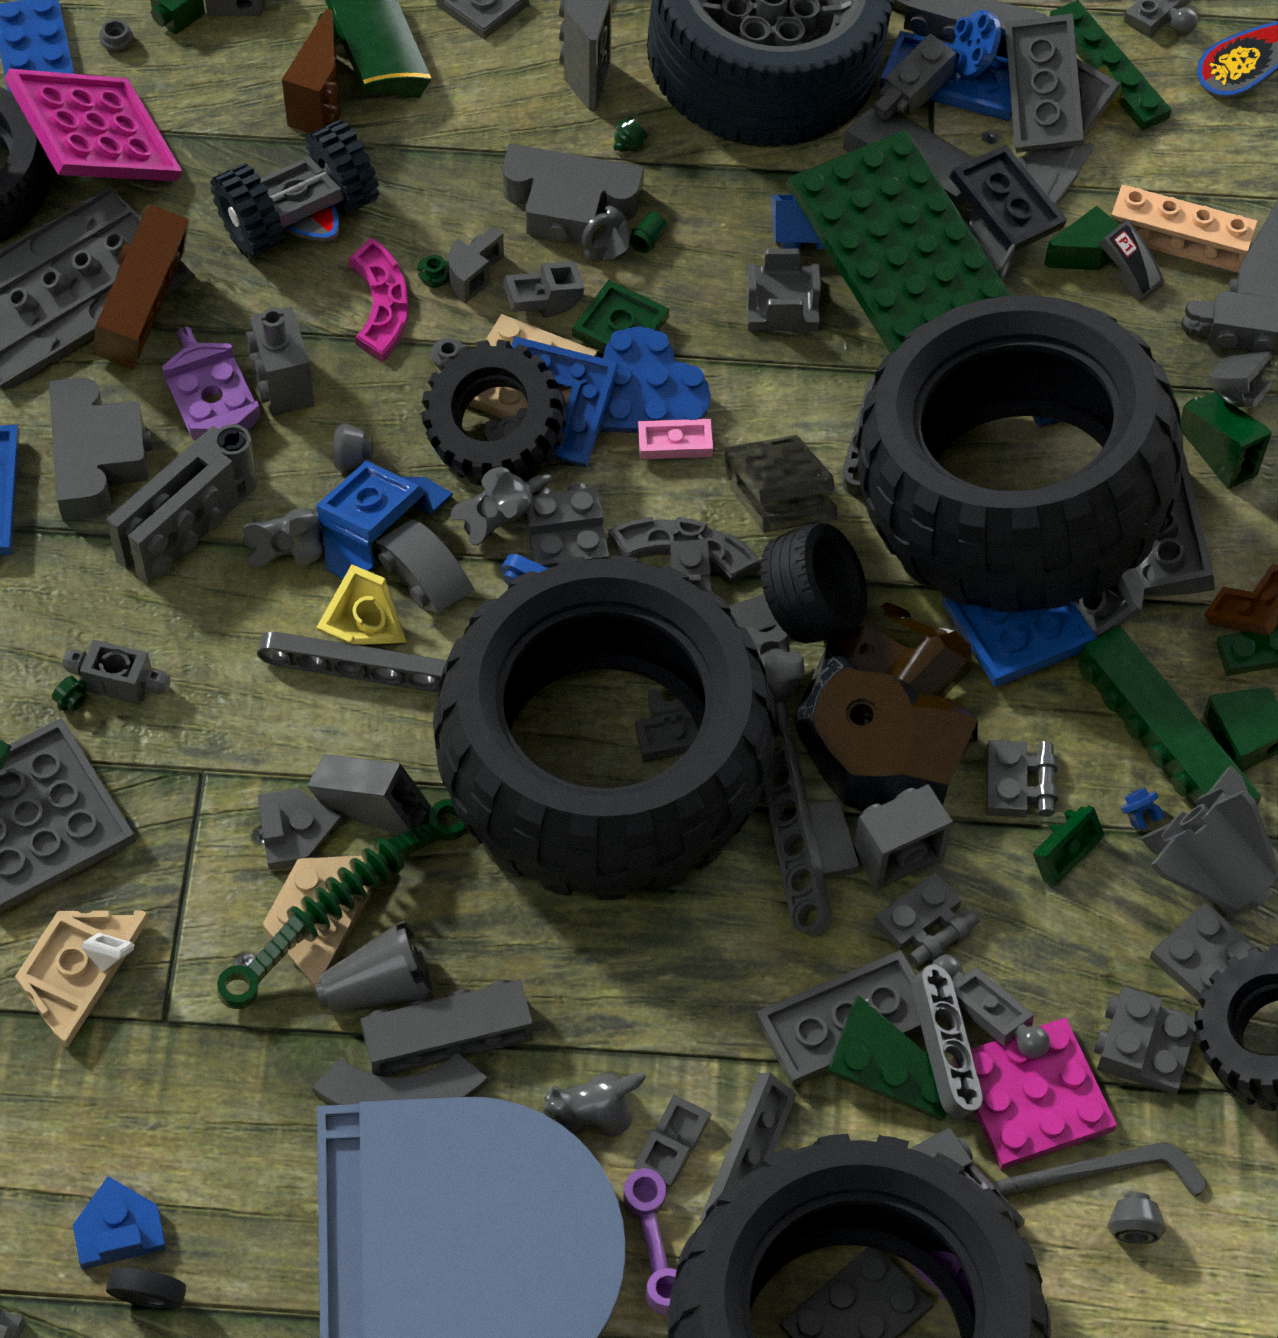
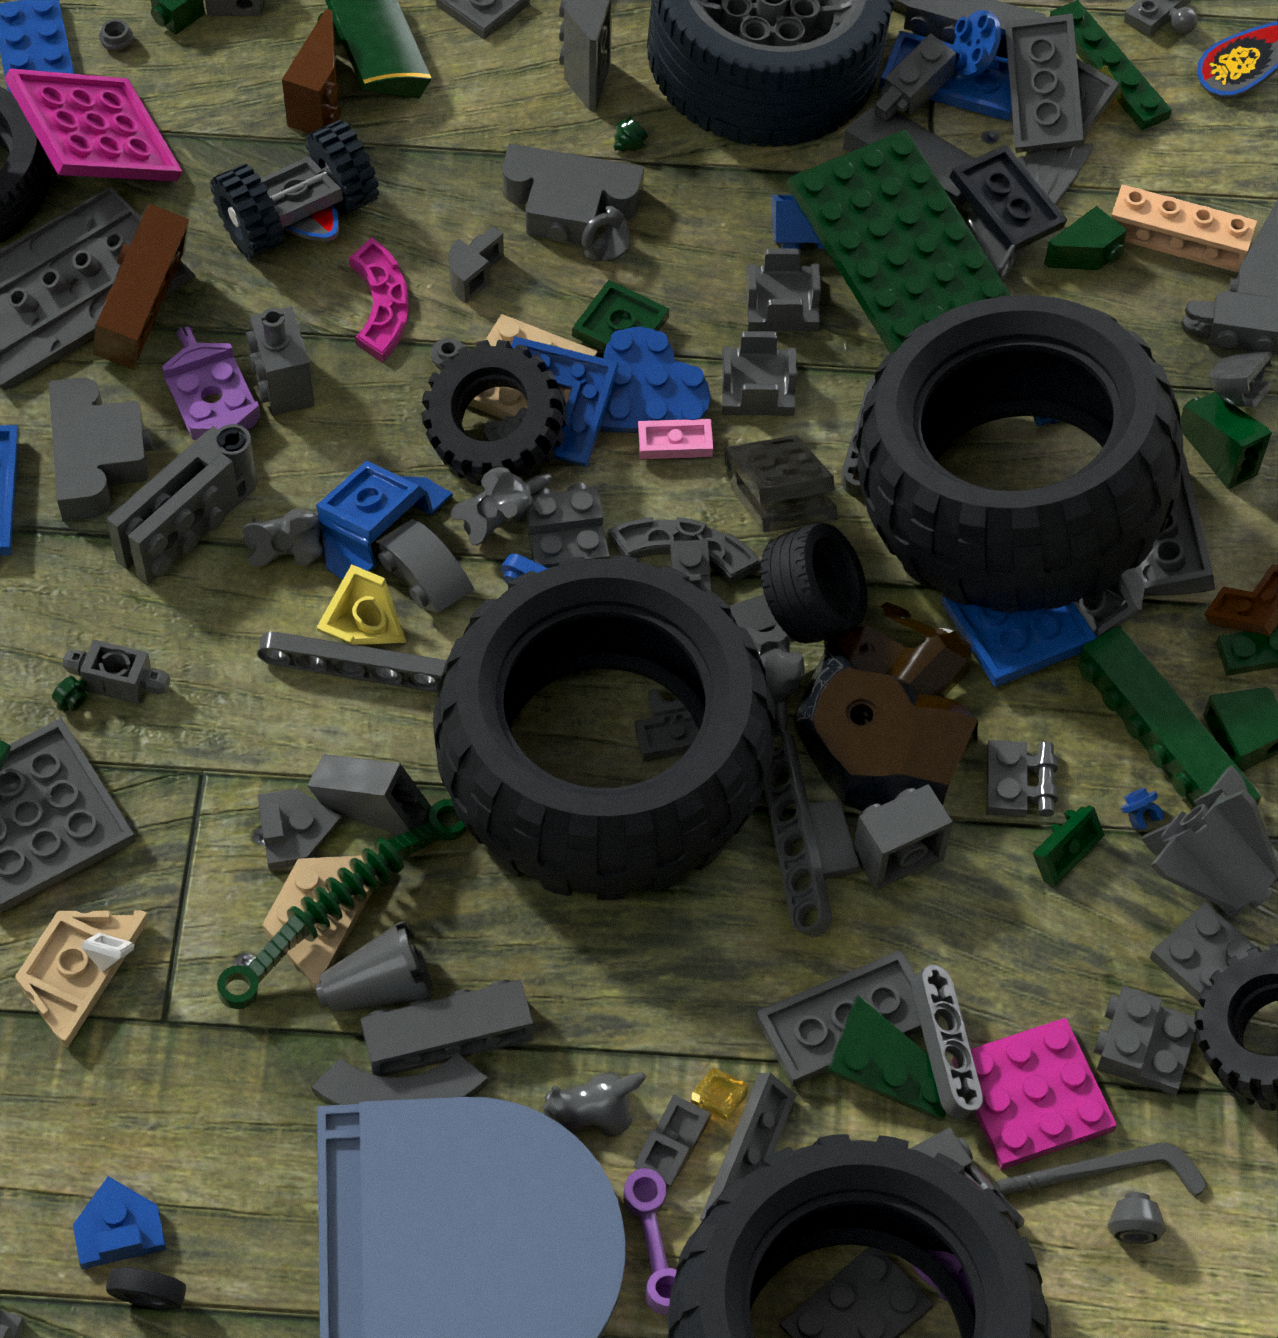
dark grey cone [333,423,373,473] -> none
dark green plate [417,255,449,288] -> none
dark grey brick [503,261,585,318] -> none
dark green piece [630,212,668,253] -> none
dark grey plate [874,873,980,967] -> none
dark grey plate [931,955,1050,1059] -> none
slope [1099,220,1164,302] -> none
none -> clear yellow plate [691,1067,749,1120]
none -> dark grey panel [722,331,797,416]

